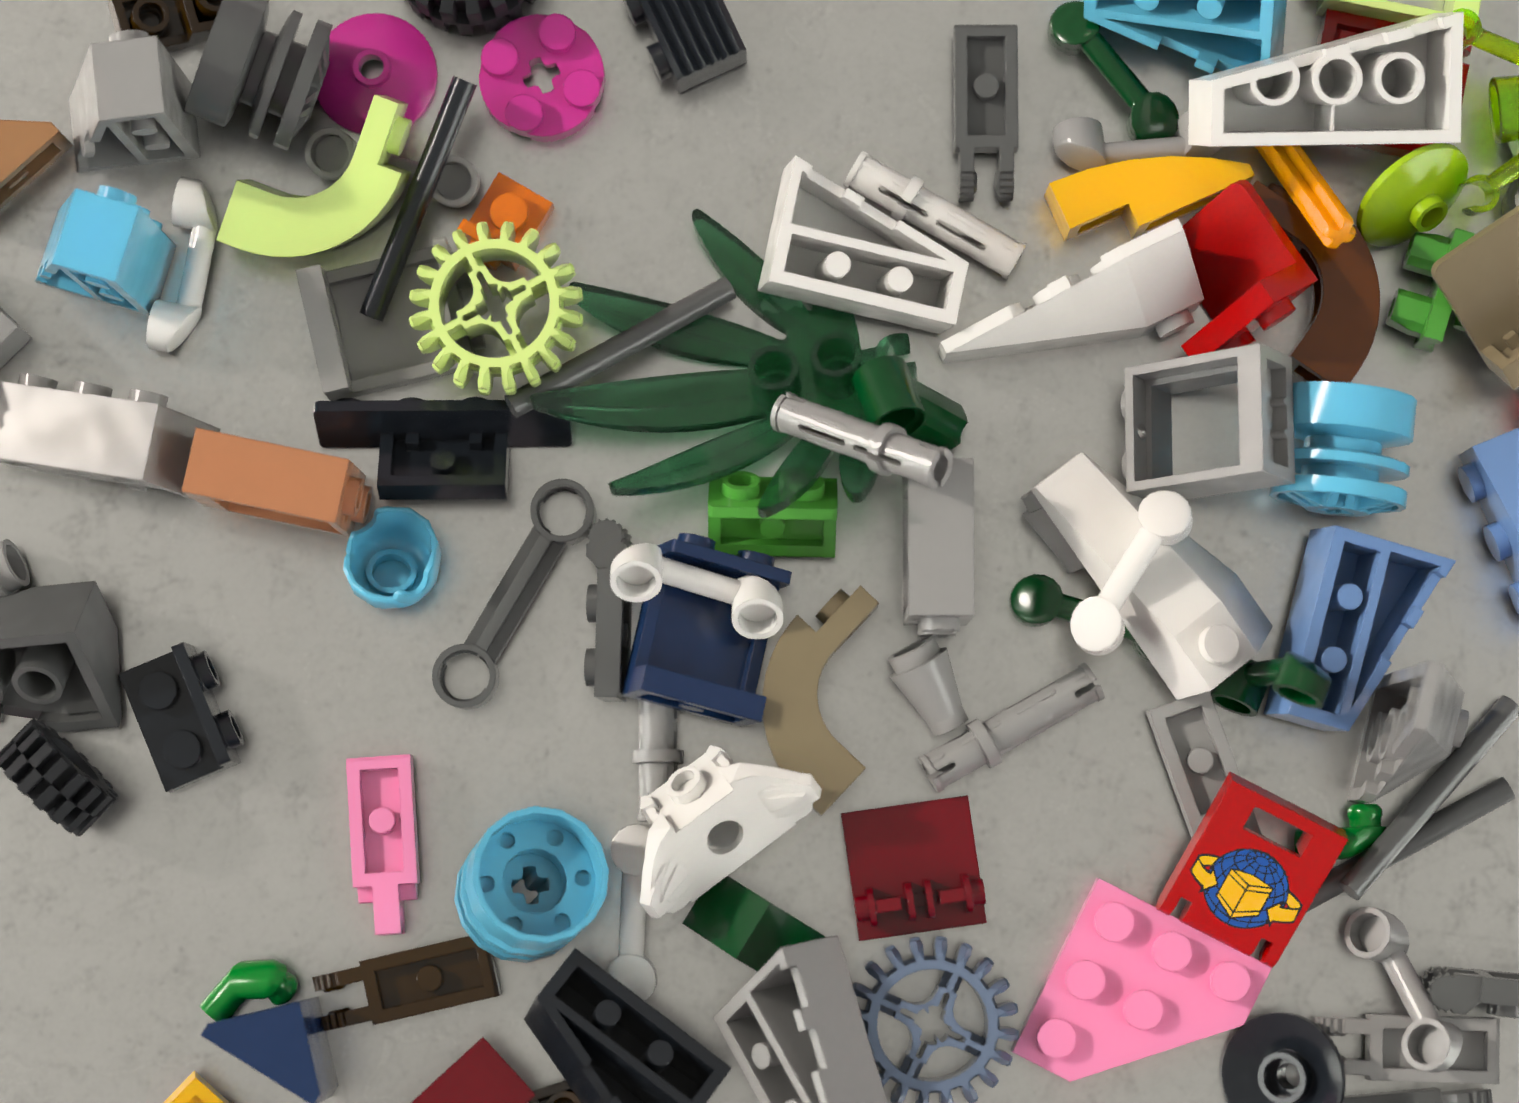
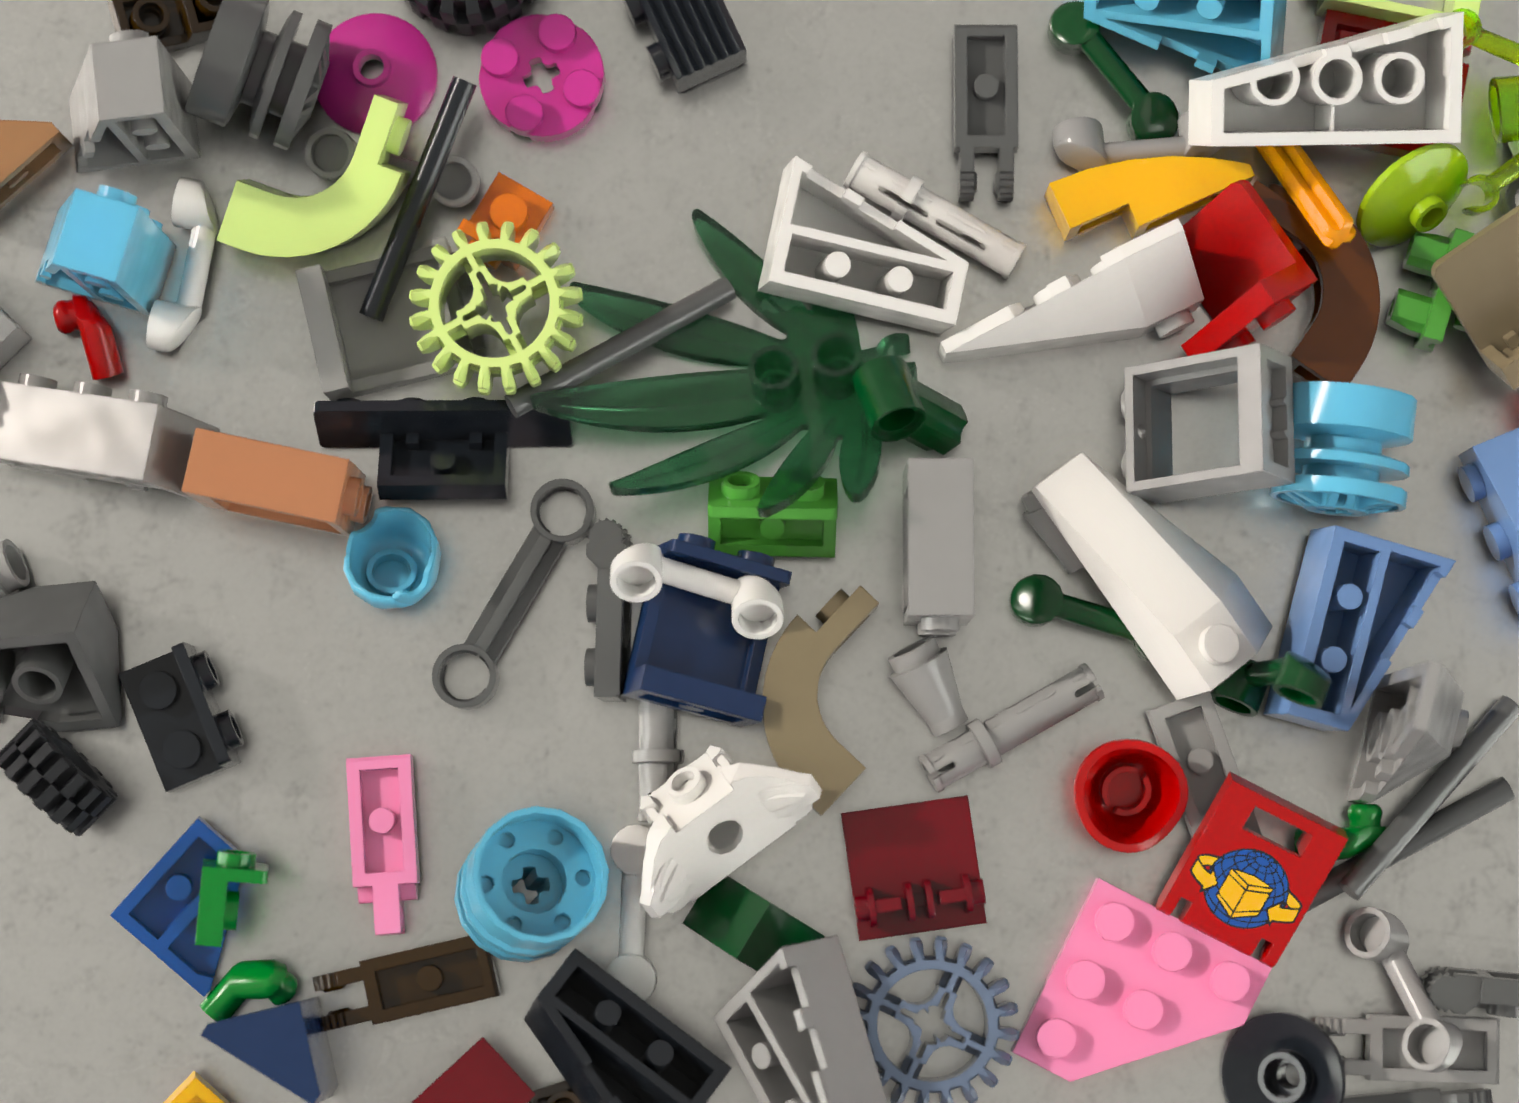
light grey pin [770,392,953,490] -> none
white bar [1071,490,1193,656] -> none
none -> red arm [53,294,123,380]
none -> blue wing [110,816,240,997]
none -> green bracket [195,849,269,947]
none -> red helmet [1074,739,1189,853]

